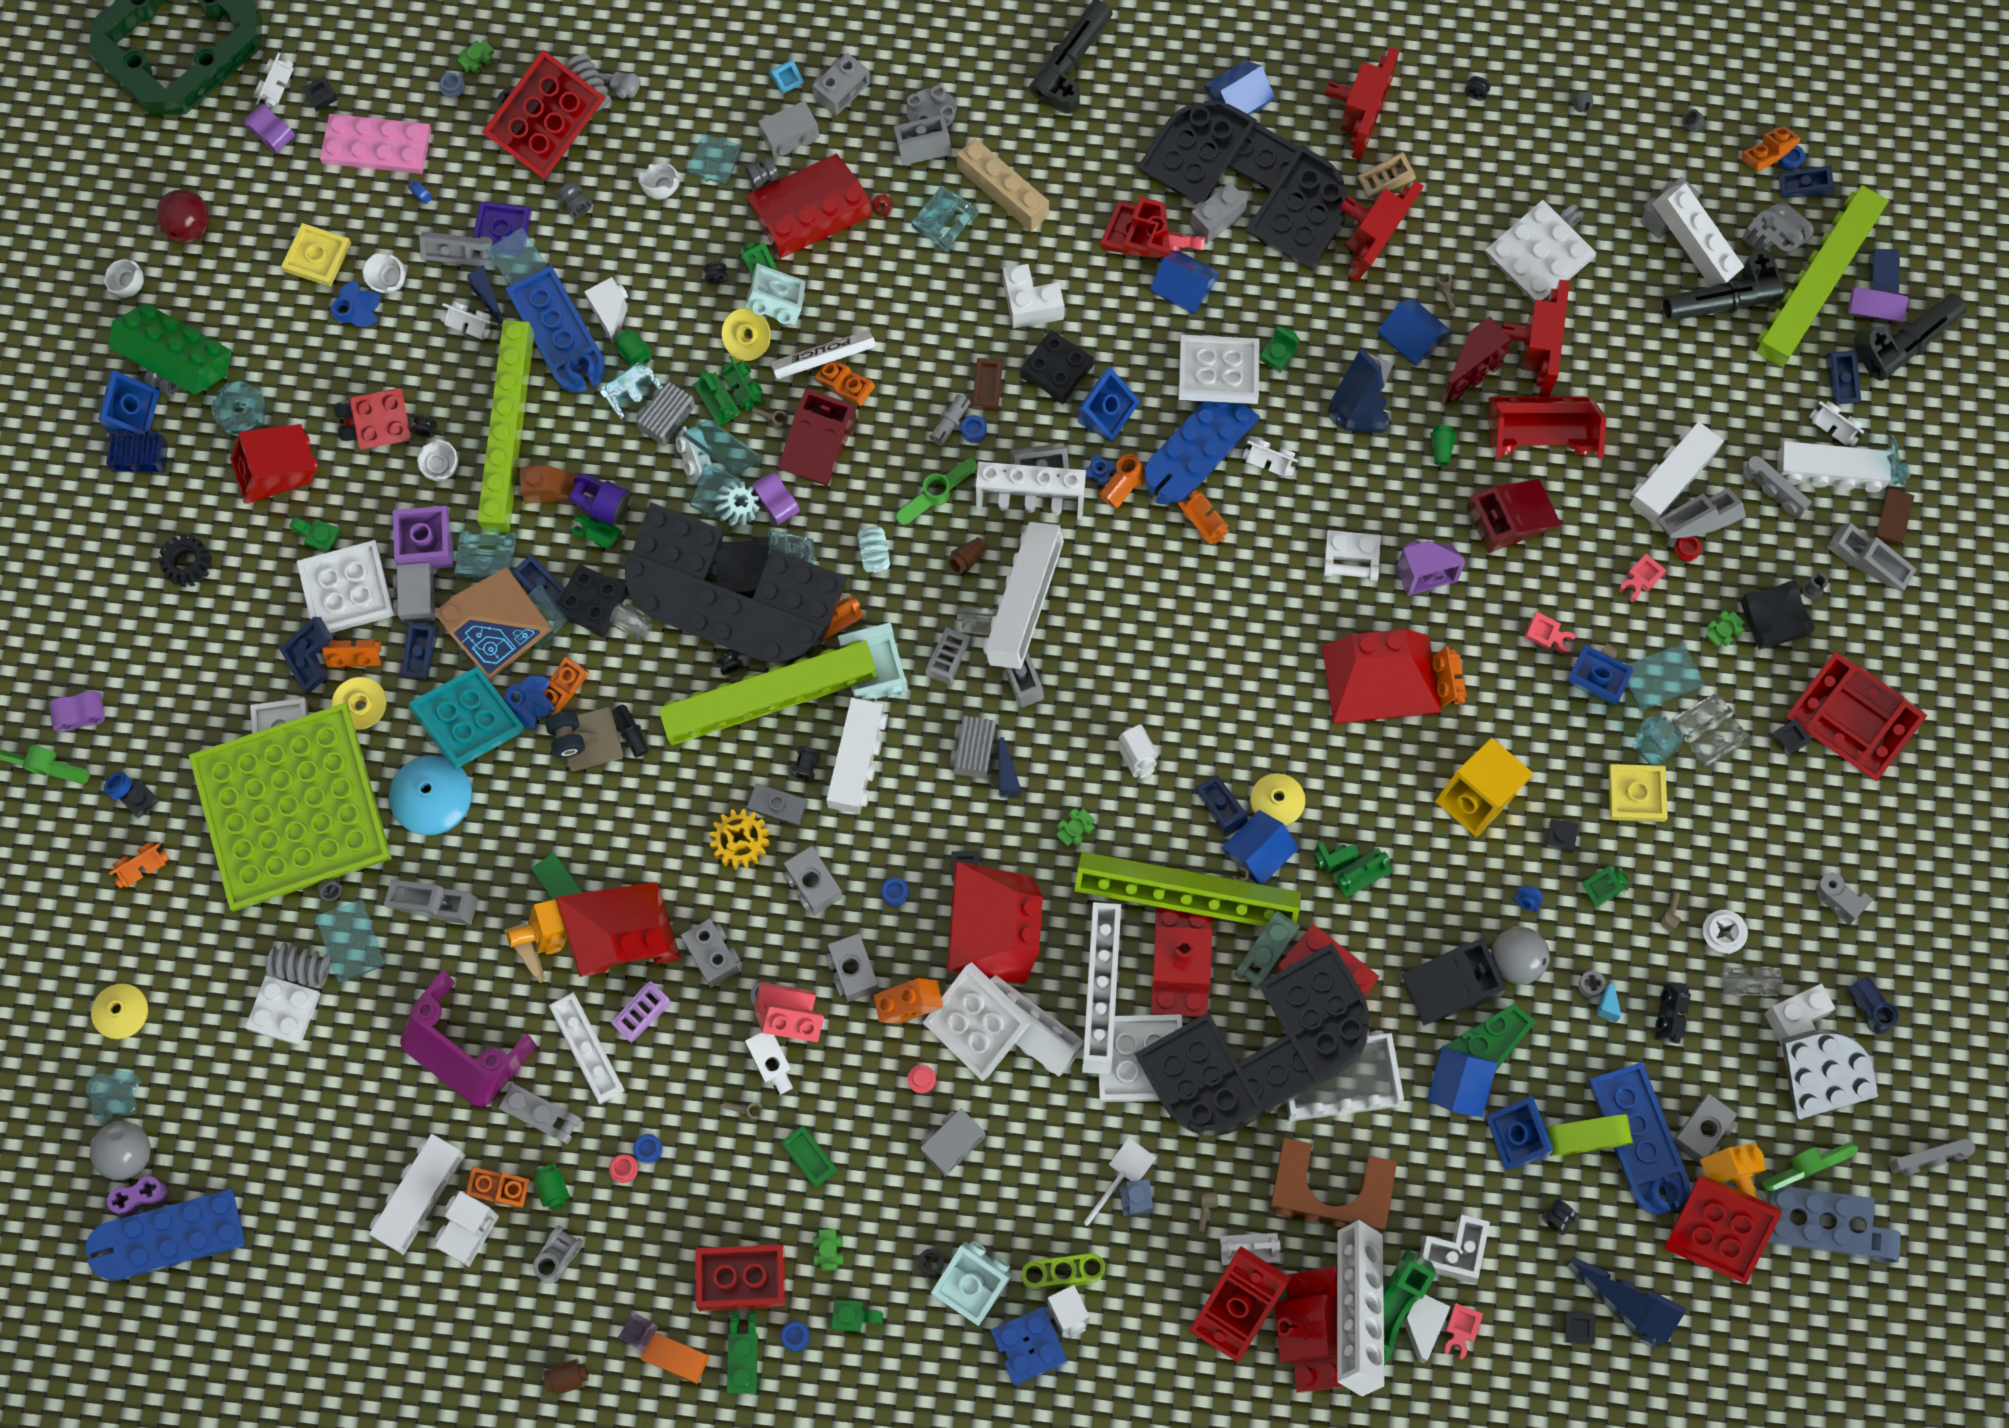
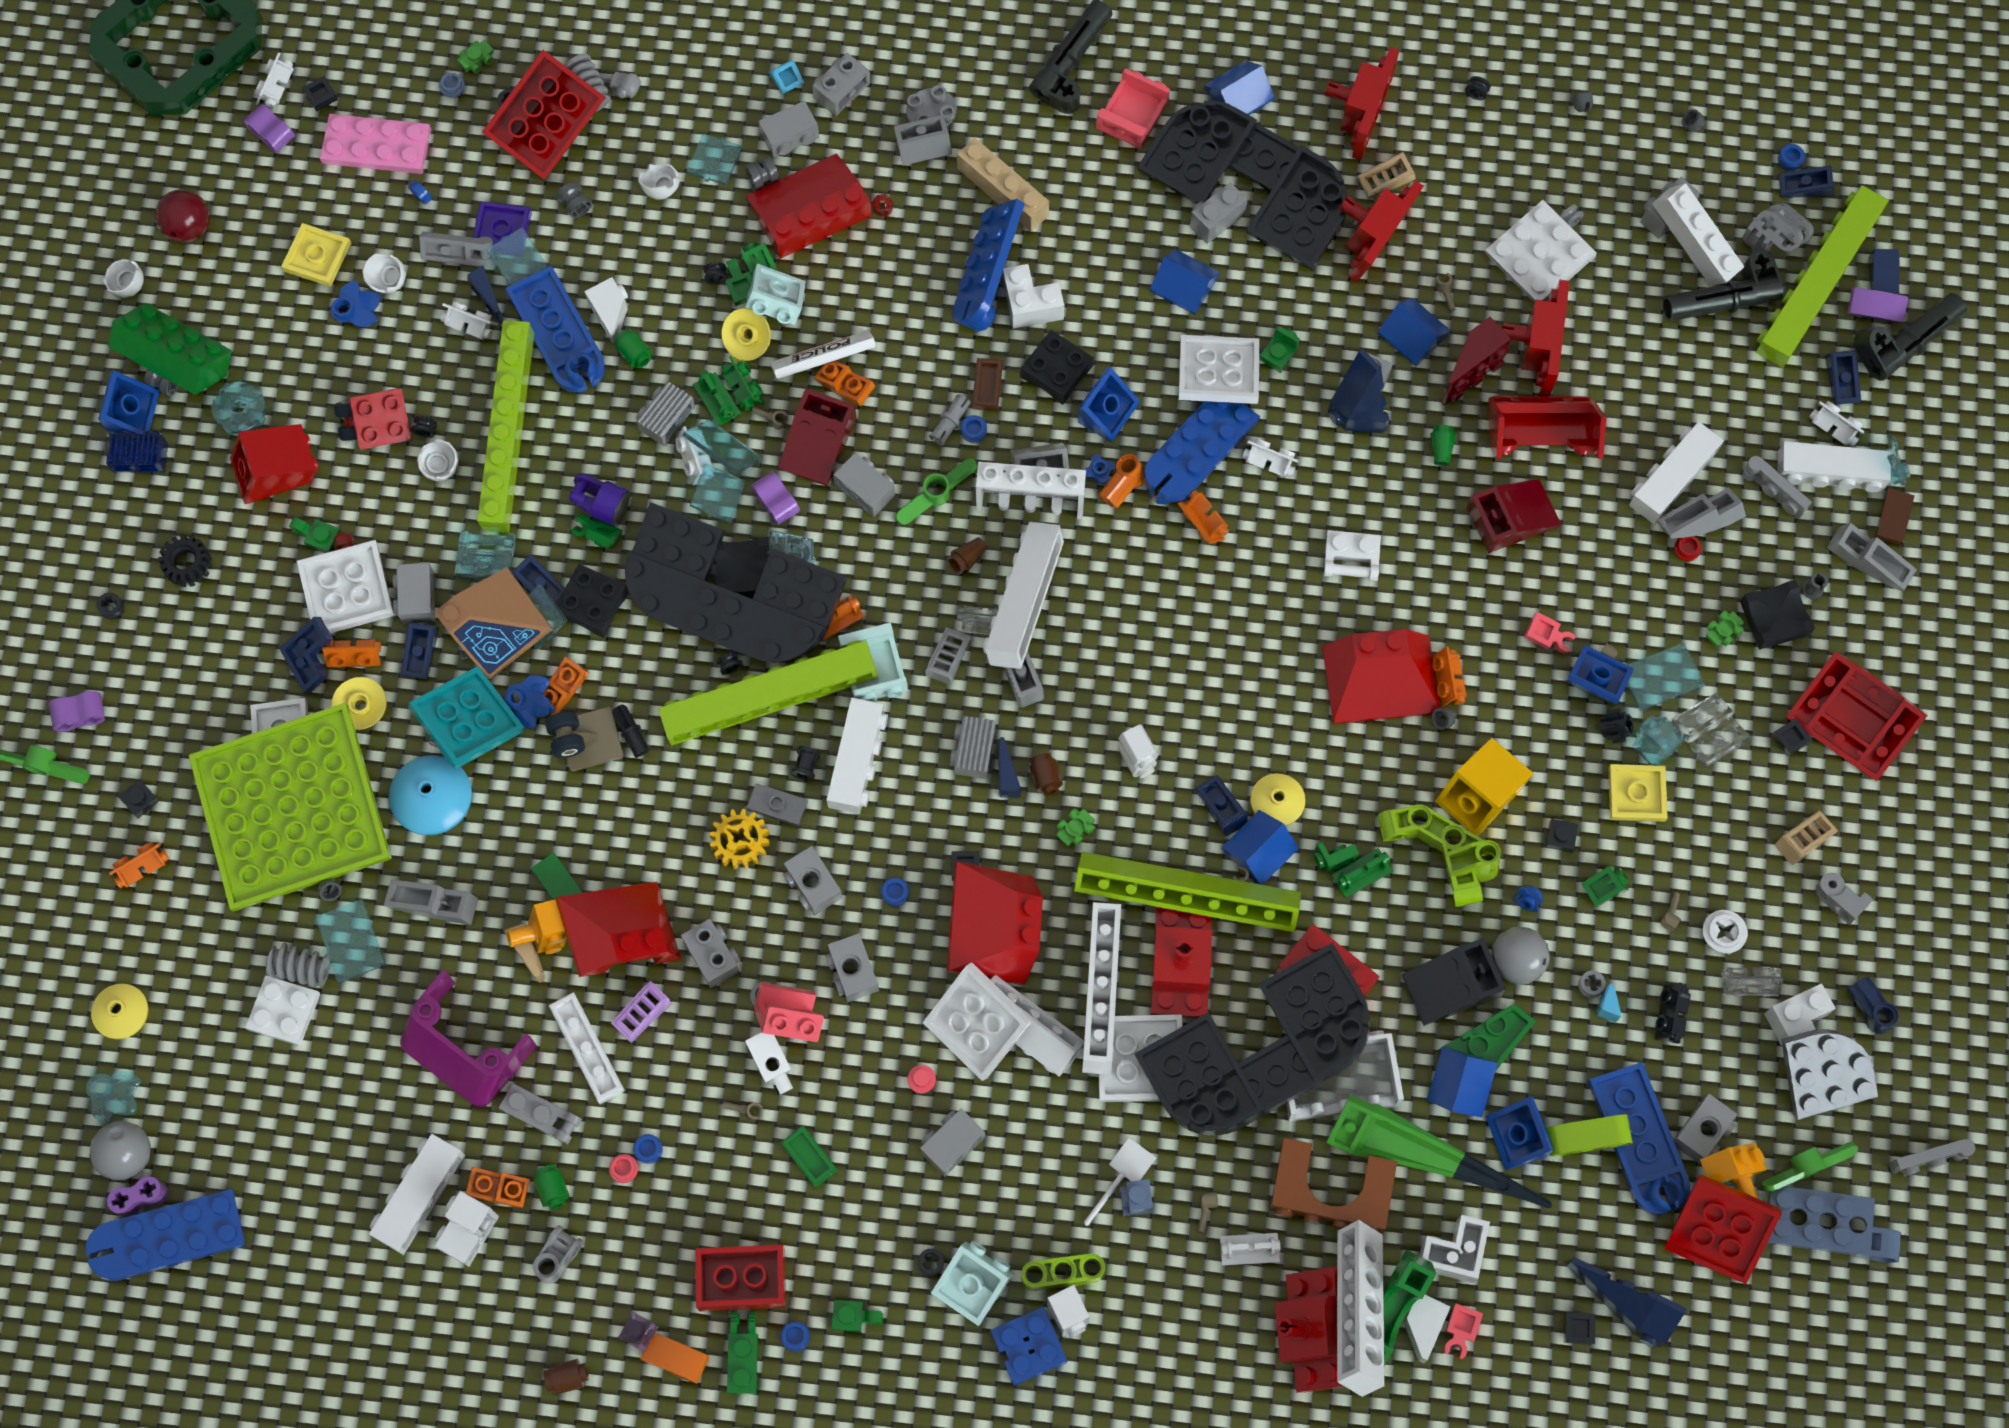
blue tile [104,772,132,800] -> none
medium lavender slope [393,506,454,569] -> none
dark orange slope [520,465,577,504] -> none
clear light blue window [600,361,663,418] -> none
clear brick [610,603,652,640] -> none
light aqua gear [714,481,760,527] -> none
bright green piece [813,1229,843,1271] -> none
light aqua gear [858,527,890,573] -> none
orange brick [874,978,943,1024] -> none
clear light blue plate [911,185,979,252] -> none
red slope [1100,196,1170,257] -> none
coral plate [1168,231,1205,251] -> none
red brick [1189,1246,1291,1363] -> none
sand green plate [1234,910,1301,990] -> none
medium lavender slope [1396,541,1465,596] -> none
black wheel [1541,1199,1579,1235] -> none
coral plate [1619,554,1667,602] -> none
orange slope [1741,126,1800,172] -> none
none -> black bush [96,592,125,620]
none -> clear red hinge [333,532,356,551]
none -> green plate [725,258,752,307]
none -> light grey brick [833,453,895,517]
none -> blue plate [952,199,1025,332]
none -> reddish brown brick [1030,753,1063,796]
none -> coral panel [1096,68,1170,149]
none -> bright green plate [1326,1094,1552,1208]
none -> lime connector [1377,805,1501,907]
none -> dark grey hinge [1432,707,1456,730]
none -> black gear [1599,708,1634,744]
none -> tan slope [1775,810,1838,865]

